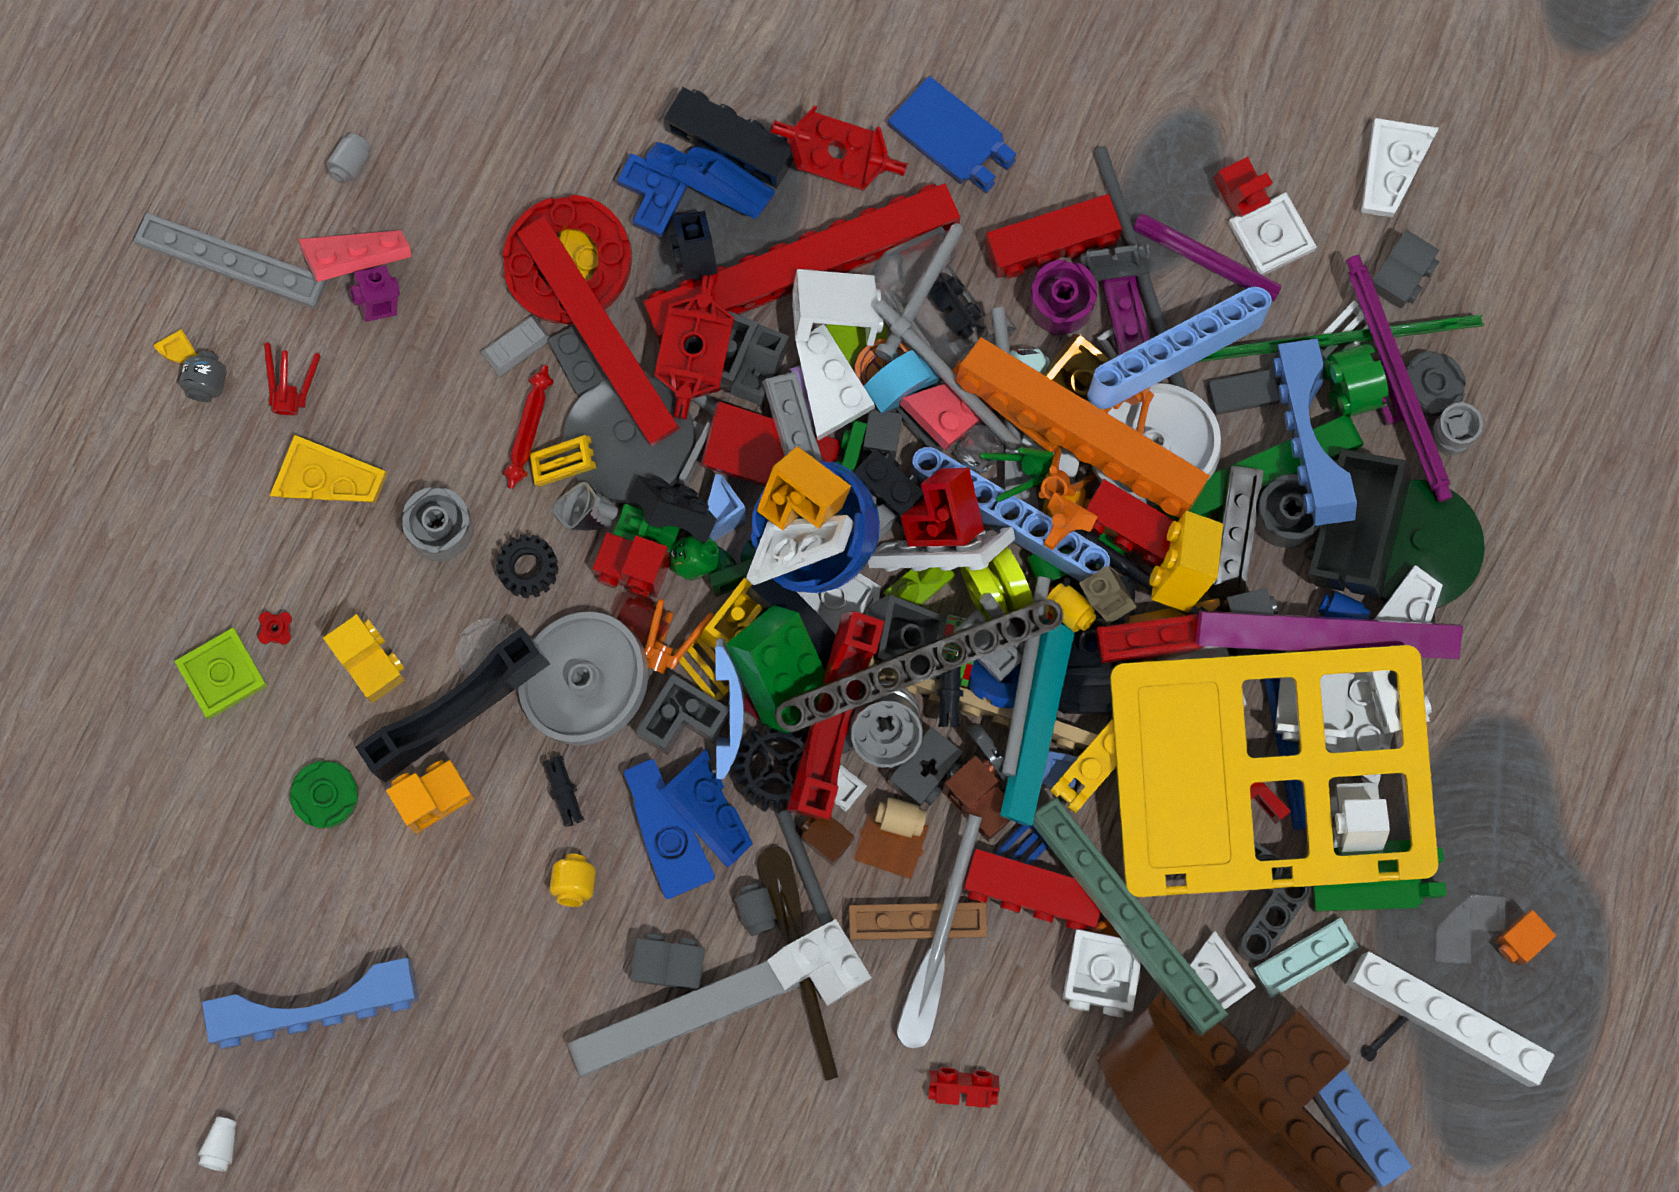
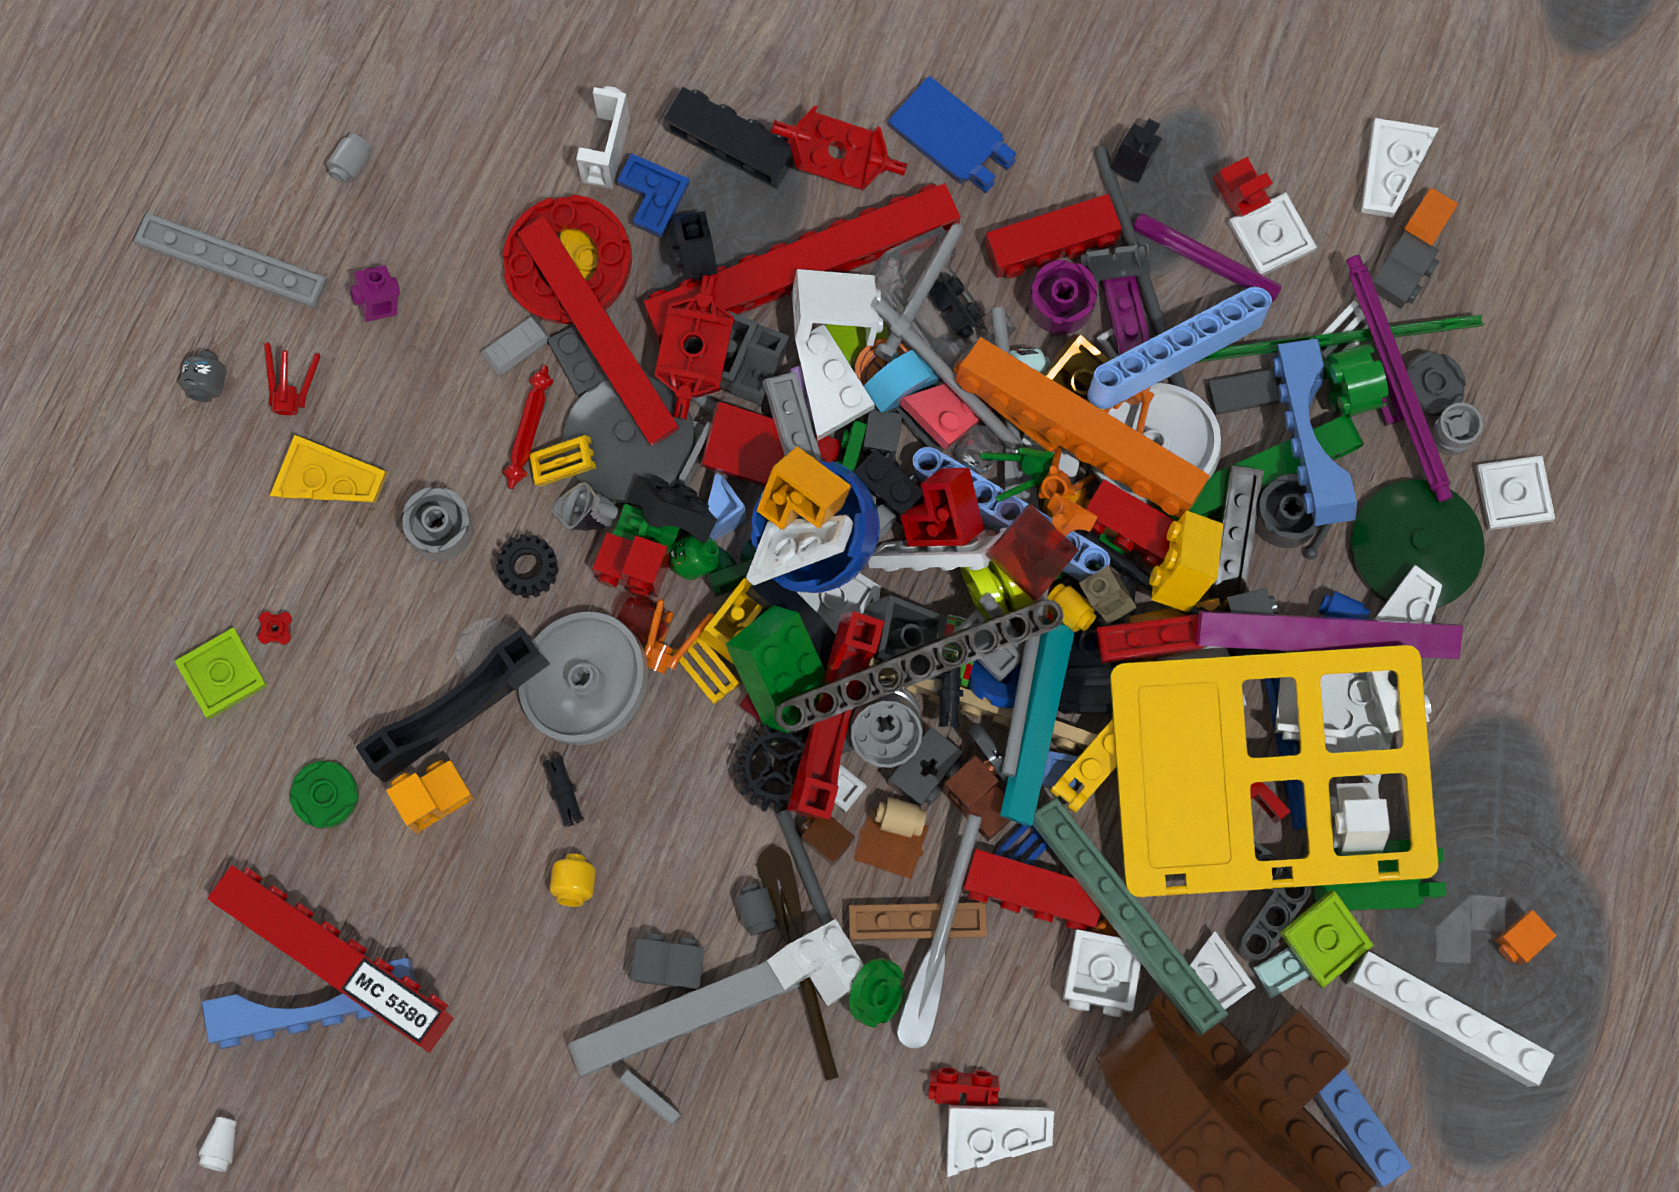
yellow tile [153,329,198,363] -> none
coral wing [298,230,412,282] -> none
yellow brick [323,614,405,704] -> none
blue piece [624,759,715,899] -> none
dark grey brick [636,674,730,755] -> none
blue piece [645,142,775,219] -> none
blue wing [660,749,753,868] -> none
light blue slope [715,639,744,779] -> none
lime tile [883,567,955,607] -> none
pearl dark grey piece [1309,449,1412,598] -> none
black hinge [1362,1016,1409,1062] -> none
none -> red brick [207,865,454,1053]
none -> white panel [576,86,630,189]
none -> light grey tile [620,1070,682,1125]
none -> green tile [849,958,904,1028]
none -> white wing [946,1105,1054,1177]
none -> clear red tile [986,504,1079,601]
none -> black brick [1110,118,1162,183]
none -> lime tile [1280,890,1374,988]
none -> orange tile [1404,187,1458,246]
none -> white tile [1475,456,1555,530]

